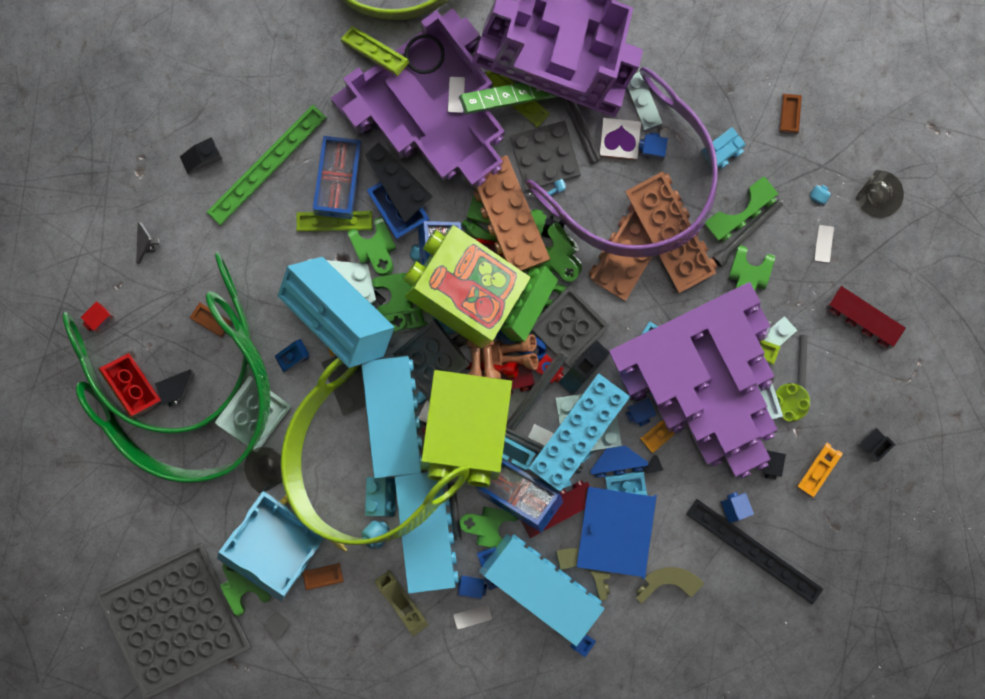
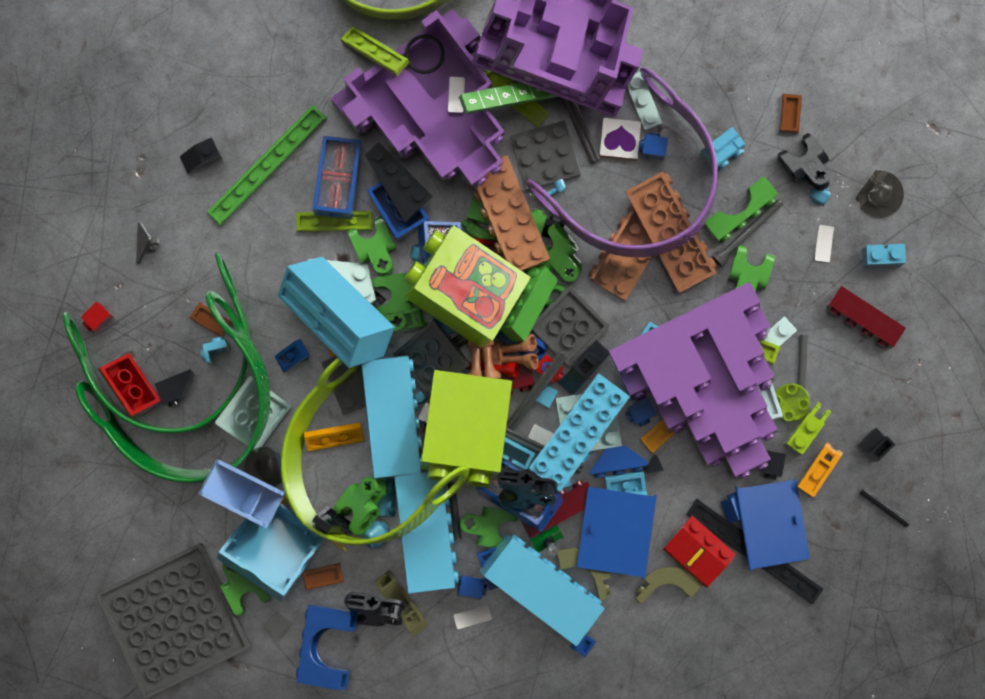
none -> light blue ladder [198,458,285,528]
none -> medium azure bracket [201,337,232,366]
none -> blue arch [296,605,358,690]
none -> light orange plate [304,422,364,451]
none -> black wing [312,505,353,534]
none -> bright green piece [333,477,387,536]
none -> black piece [344,592,406,627]
none -> black piece [497,469,558,509]
none -> green piece [530,524,565,555]
none -> medium azure tile [536,385,558,408]
none -> red slope [663,516,736,588]
none -> blue piece [735,479,810,571]
none -> piece [777,133,830,191]
none -> lime hinge [784,402,832,456]
none -> black bar [860,487,911,528]
none -> medium azure piece [862,244,906,267]

